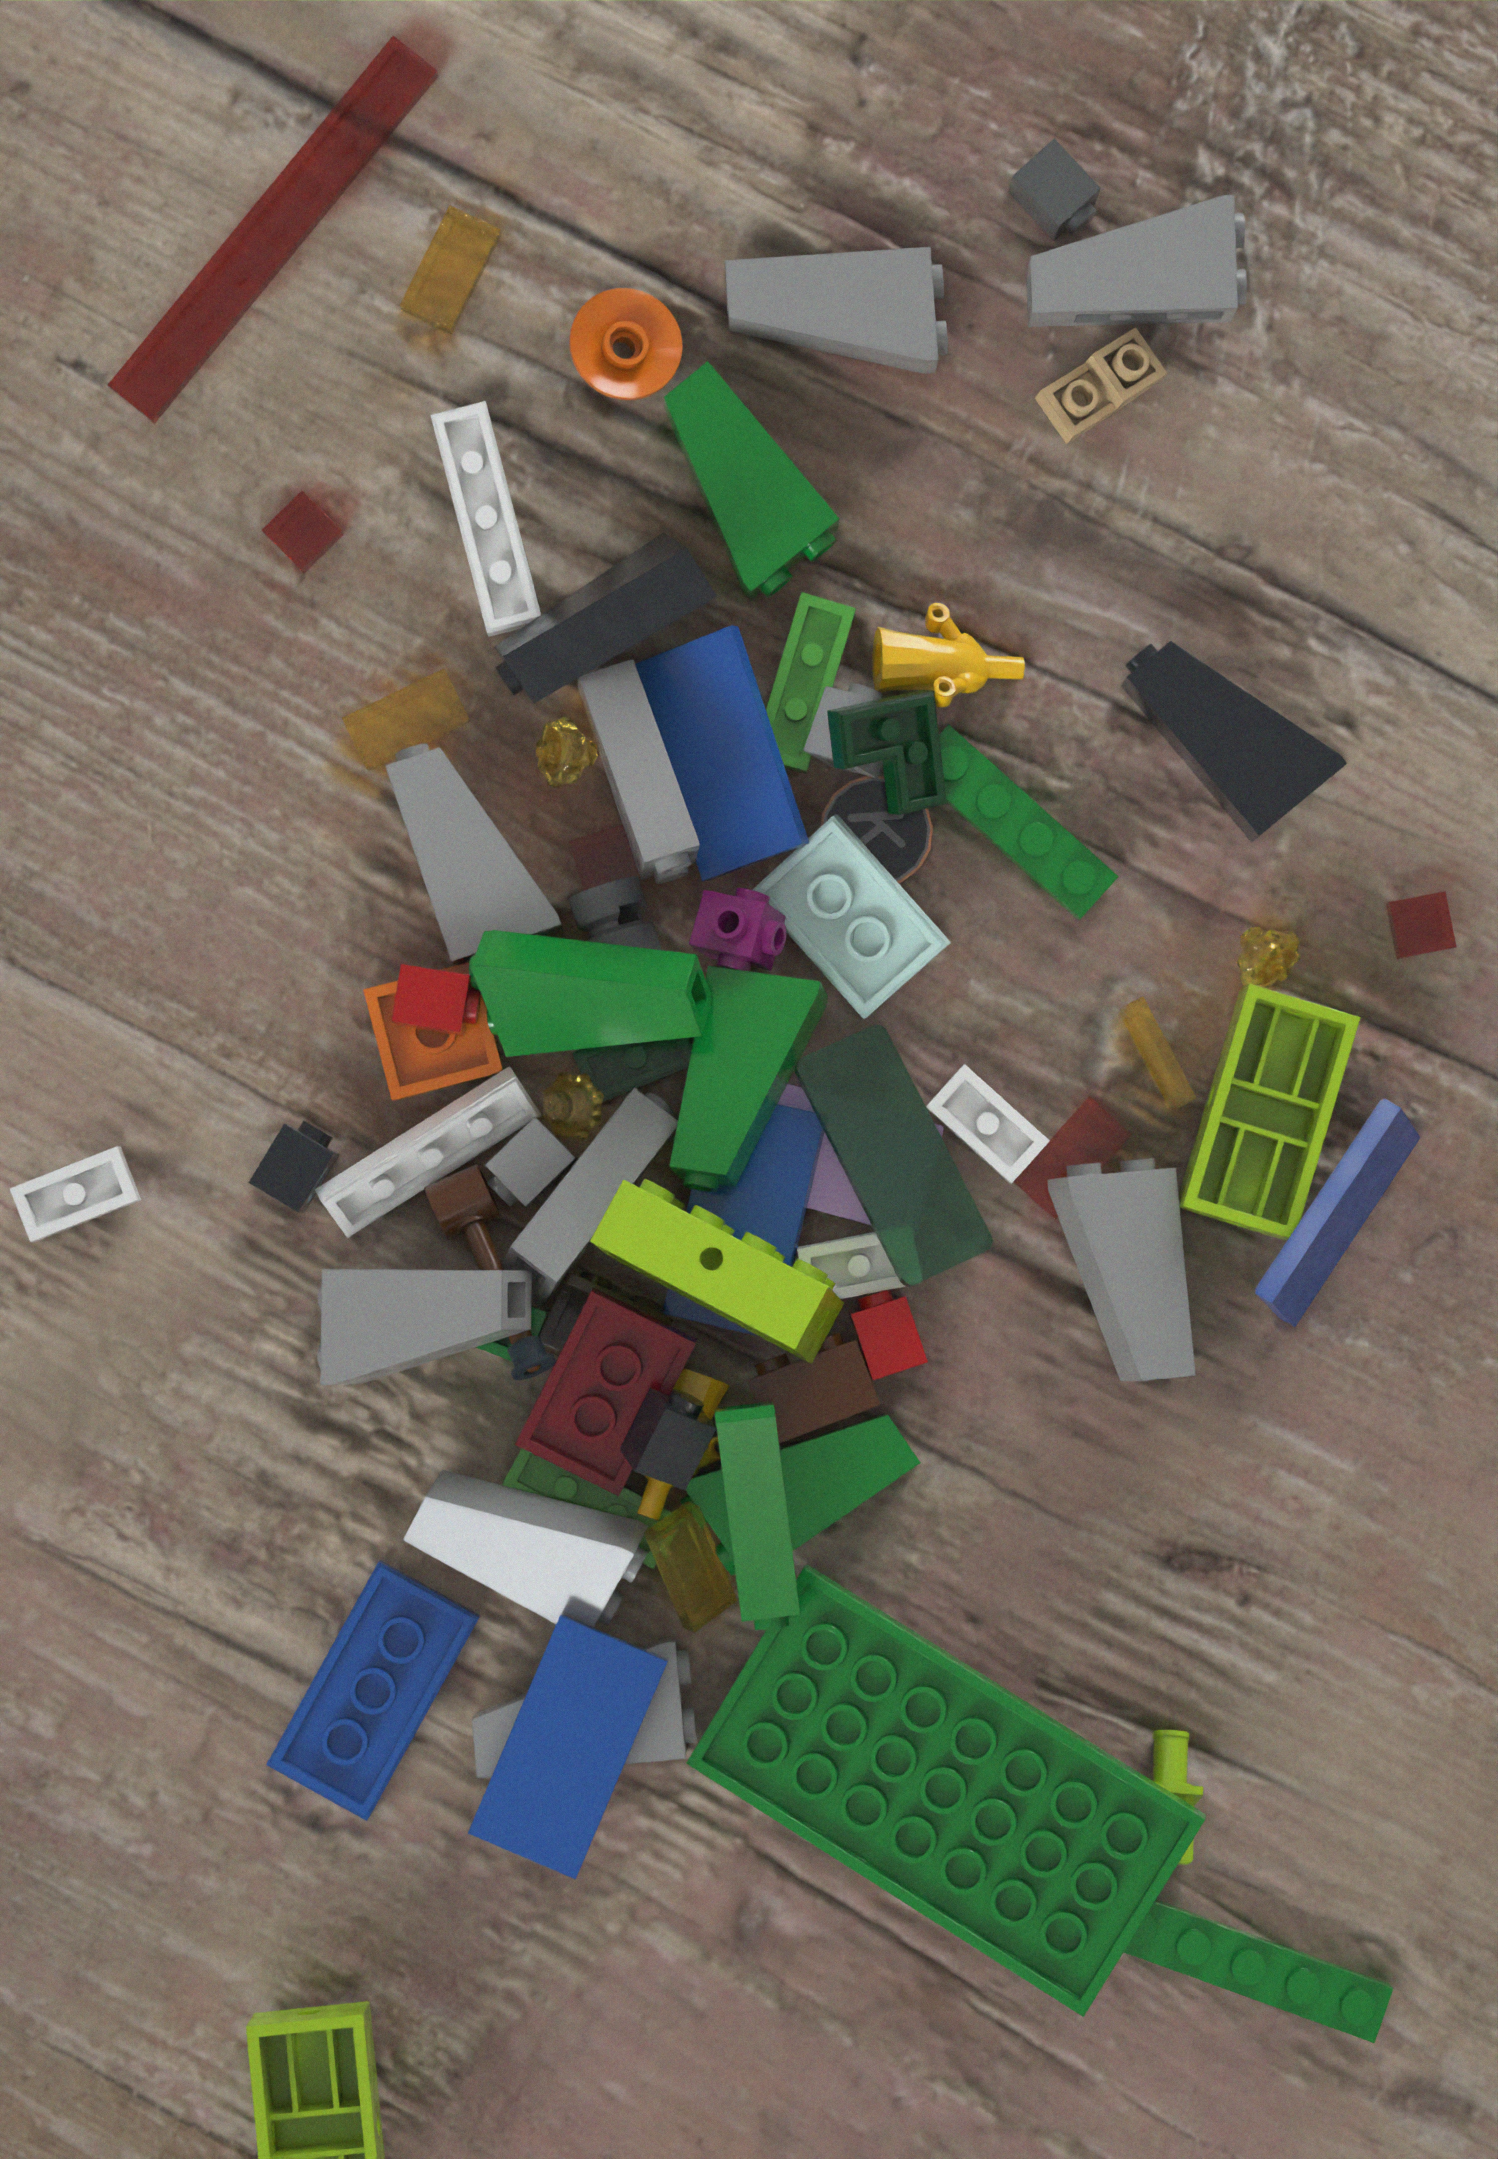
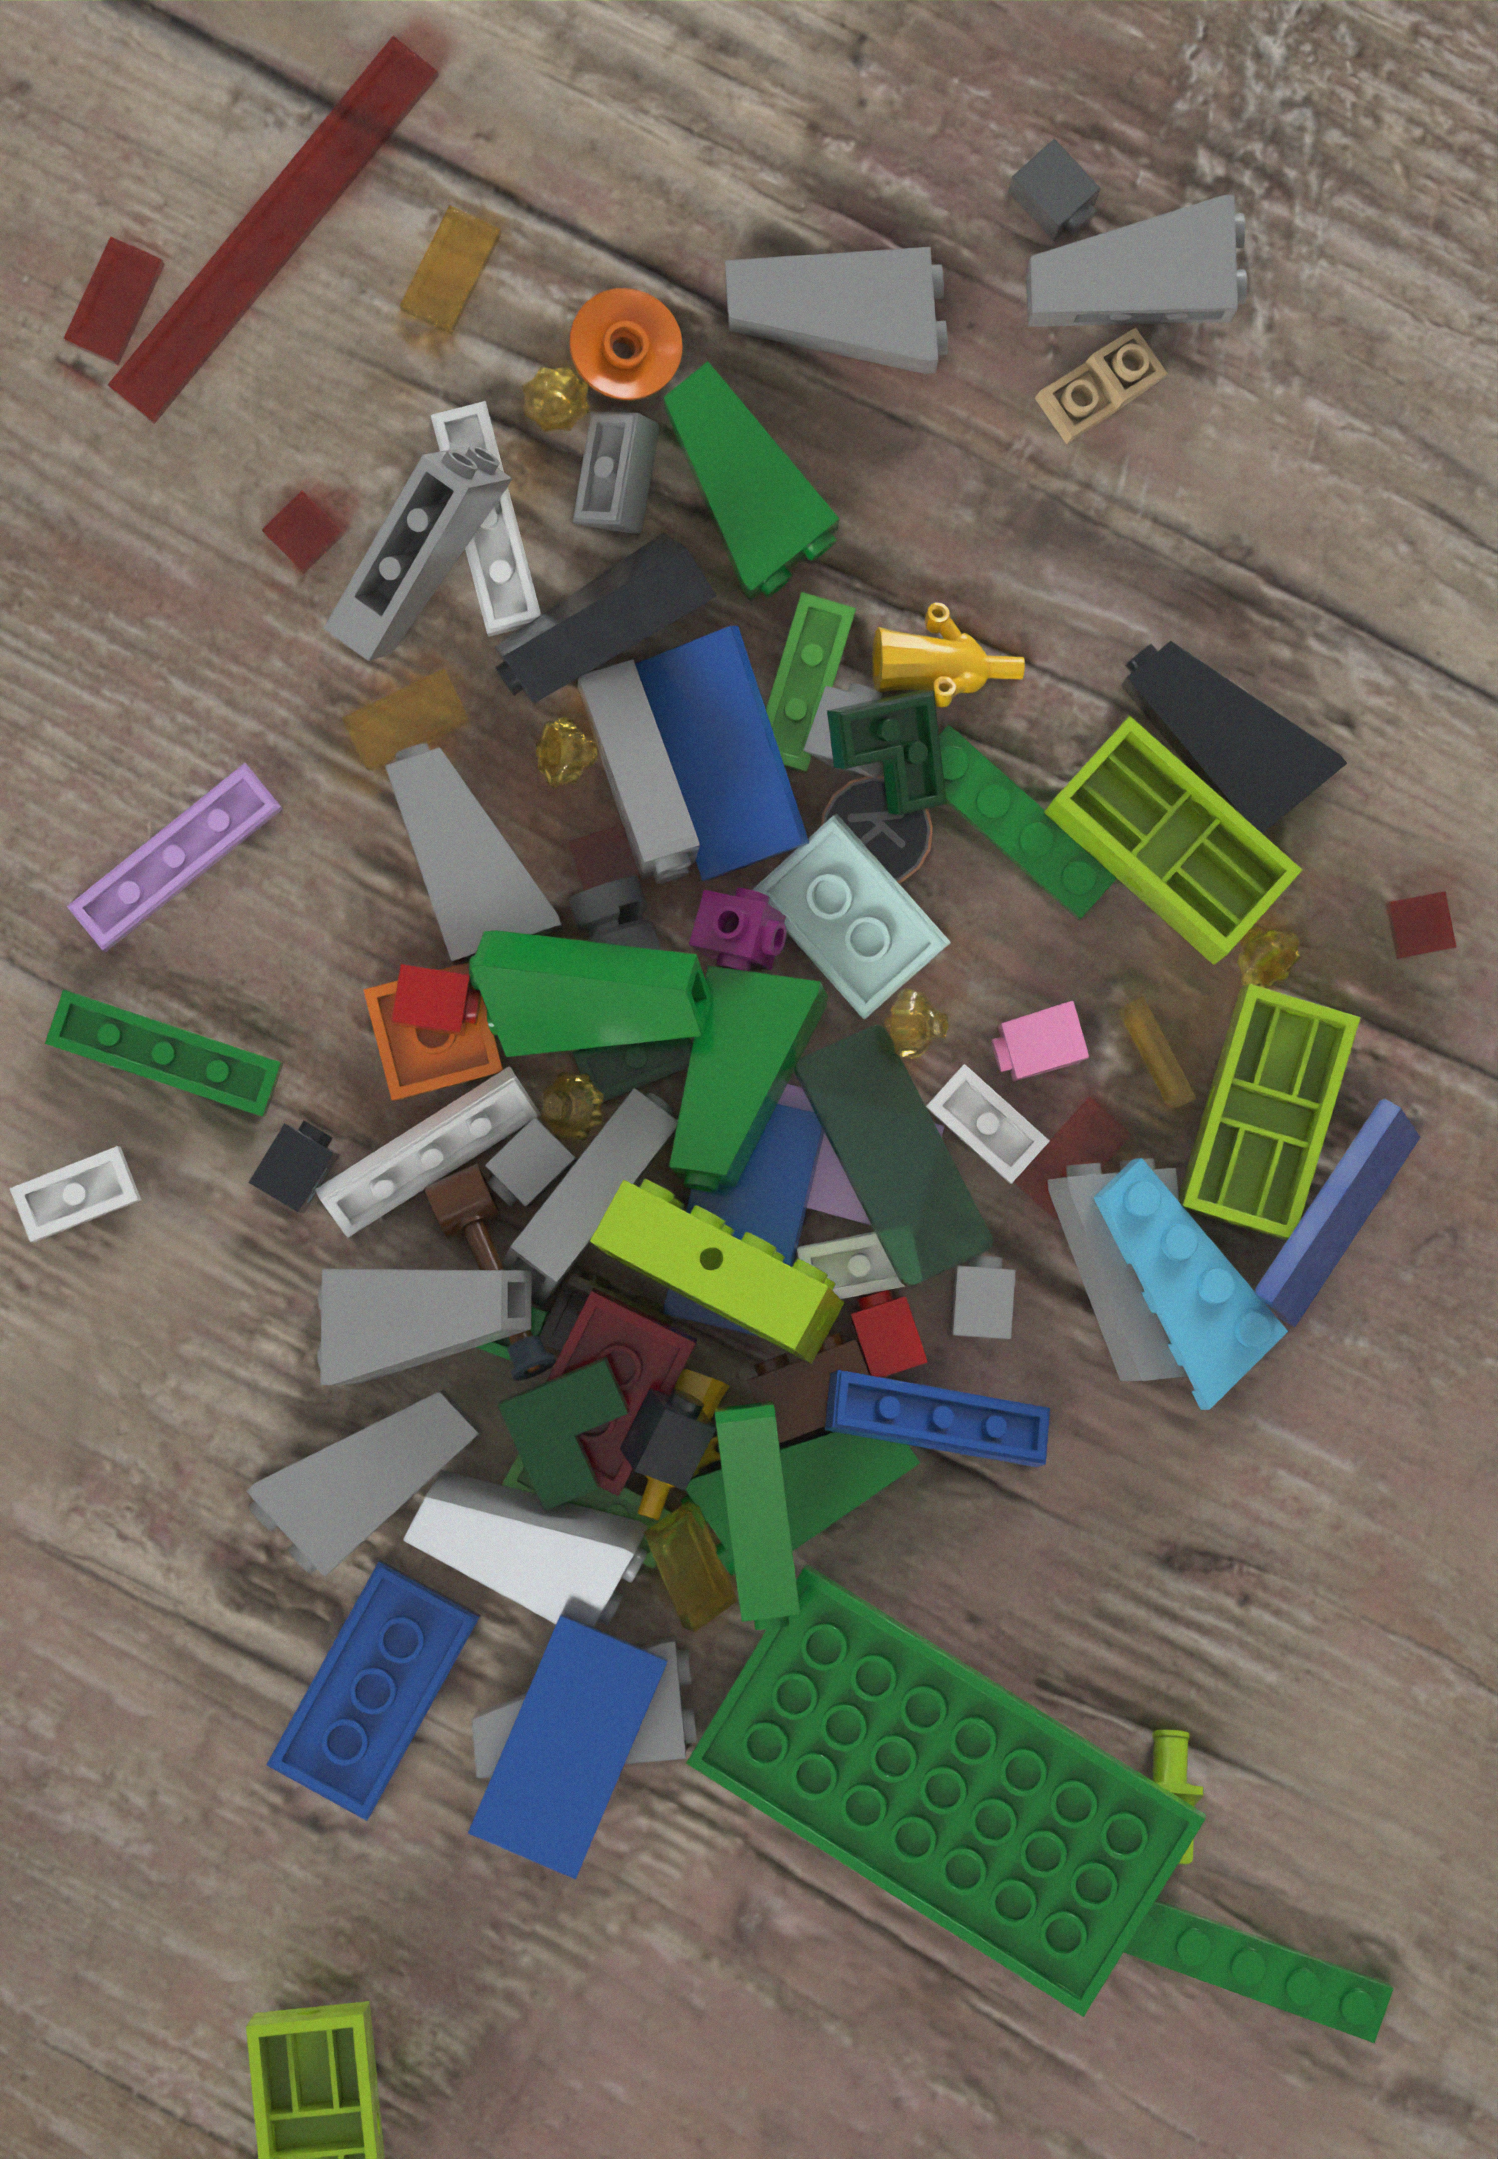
none -> green plate [45,989,284,1117]
none -> clear red tile [63,236,165,366]
none -> lavender tile [67,763,283,952]
none -> light grey slope [246,1389,482,1577]
none -> light grey slope [324,445,512,661]
none -> dark green tile [498,1357,630,1511]
none -> clear yellow piece [521,366,590,432]
none -> light grey slope [572,411,659,533]
none -> blue tile [825,1370,1050,1467]
none -> clear yellow piece [884,988,949,1059]
none -> light grey brick [950,1255,1016,1339]
none -> bright pink slope [991,1001,1089,1082]
none -> lime brick [1043,716,1302,965]
none -> medium azure wing [1093,1158,1288,1410]

